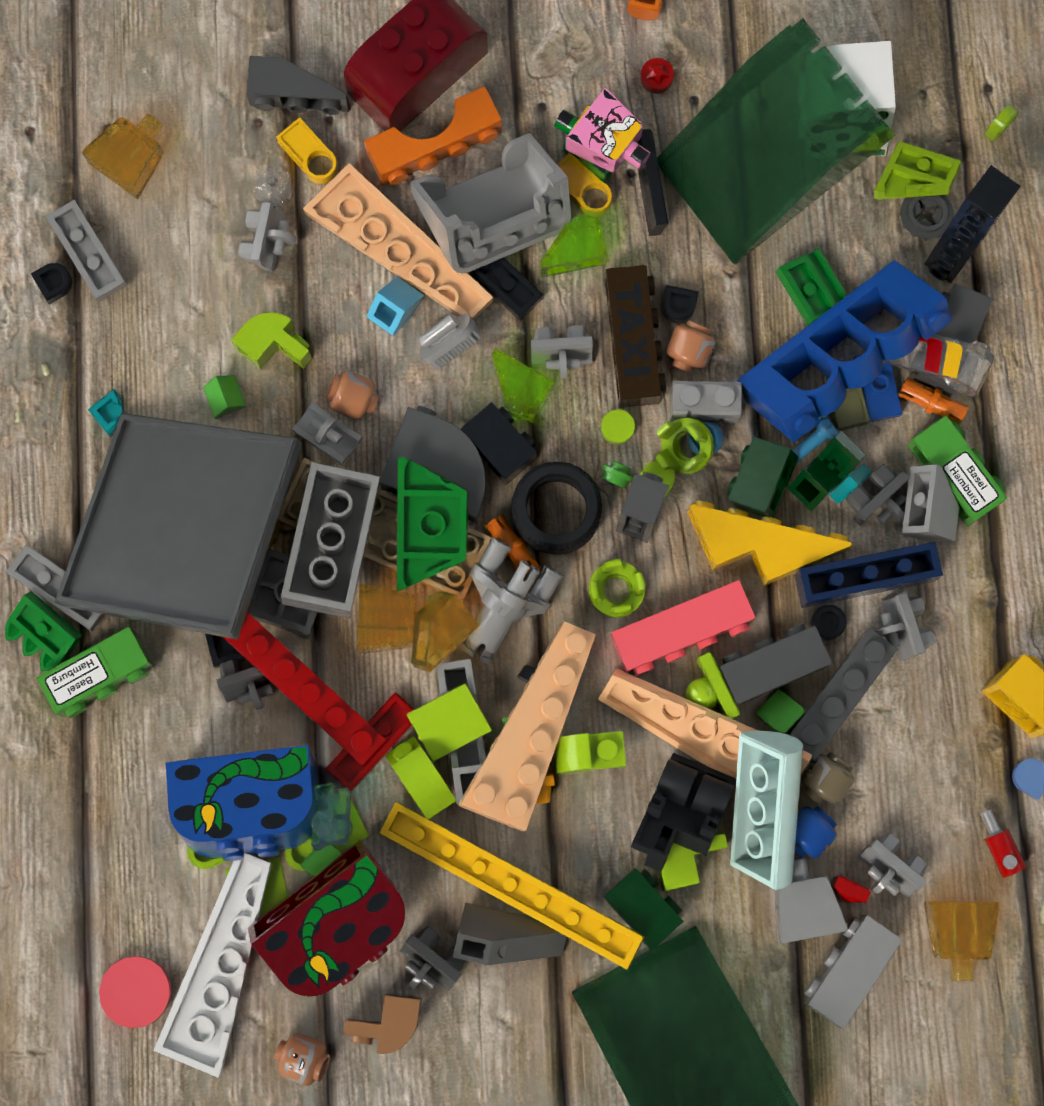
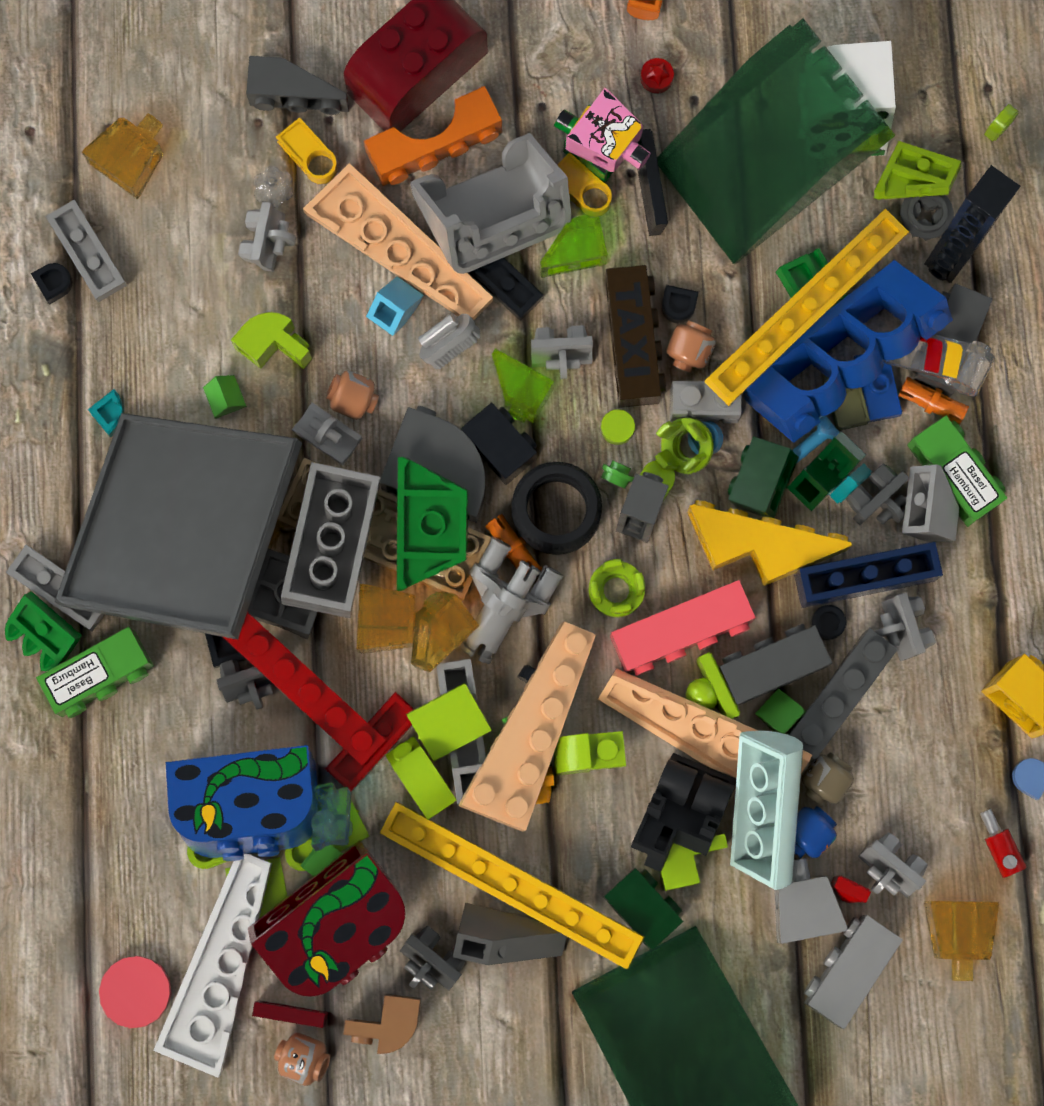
none -> dark red tile [252,1000,328,1028]
none -> yellow plate [705,208,909,406]

